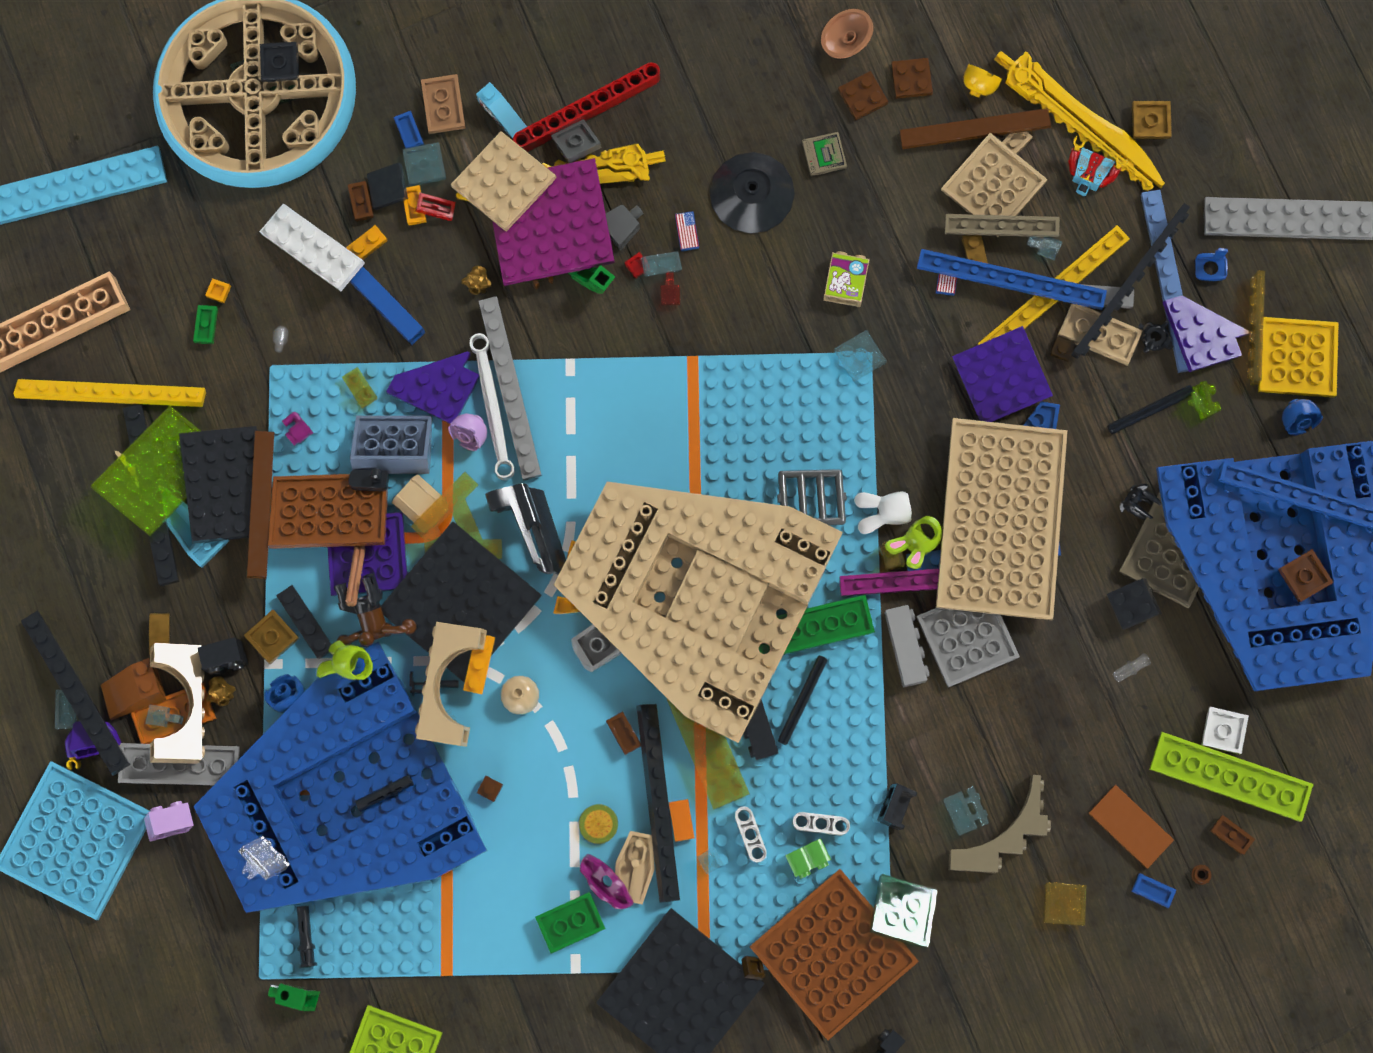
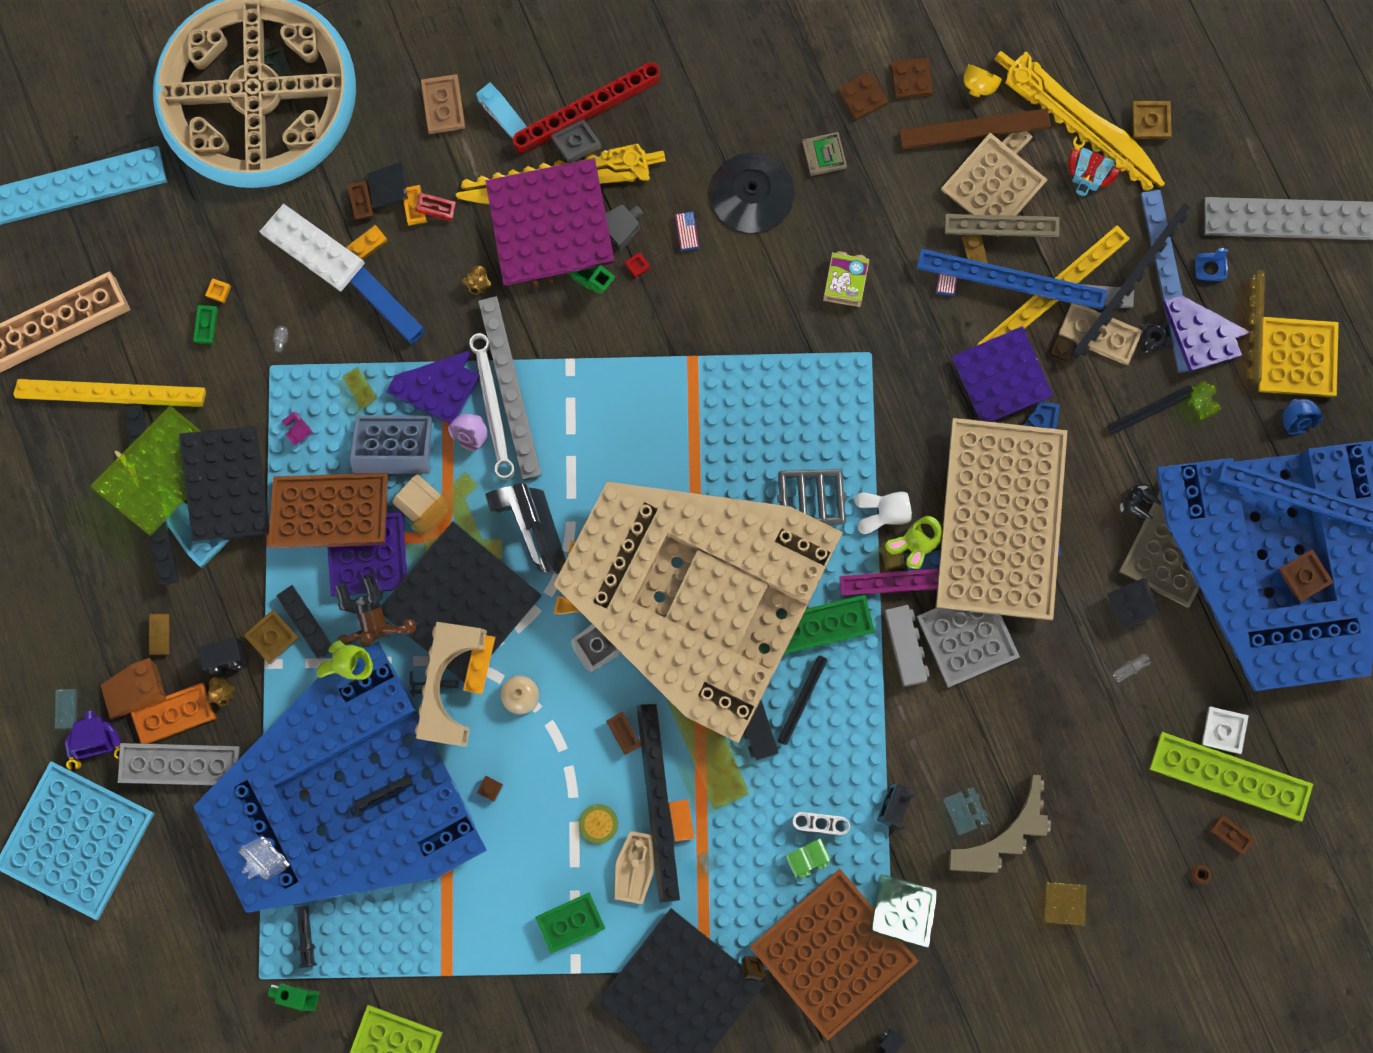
black plate [21,610,131,776] -> none
lavender brick [144,801,194,841] -> none
clear light blue plate [145,704,183,727] -> none
arch [150,643,205,764] -> none
reddish brown tile [247,431,274,579] -> none
black tile [260,42,299,82] -> none
blue cylinder [264,674,305,714] -> none
nougat axle [345,546,365,607] -> none
black piece [349,468,389,491] -> none
blue tile [394,111,424,152] -> none
clear light blue plate [402,142,446,186] -> none
tan plate [451,131,556,232] -> none
magenta piece [580,854,634,909] -> none
clear light blue plate [641,251,682,277] -> none
clear red plate [661,272,680,305] -> none
white beam [735,806,767,863] -> none
nougat dish [821,9,873,58] -> none
clear light blue plate [834,330,887,382] -> none
clear light blue plate [1027,236,1062,261] -> none
dark orange tile [1088,785,1174,869] -> none
blue tile [1131,873,1176,908] -> none

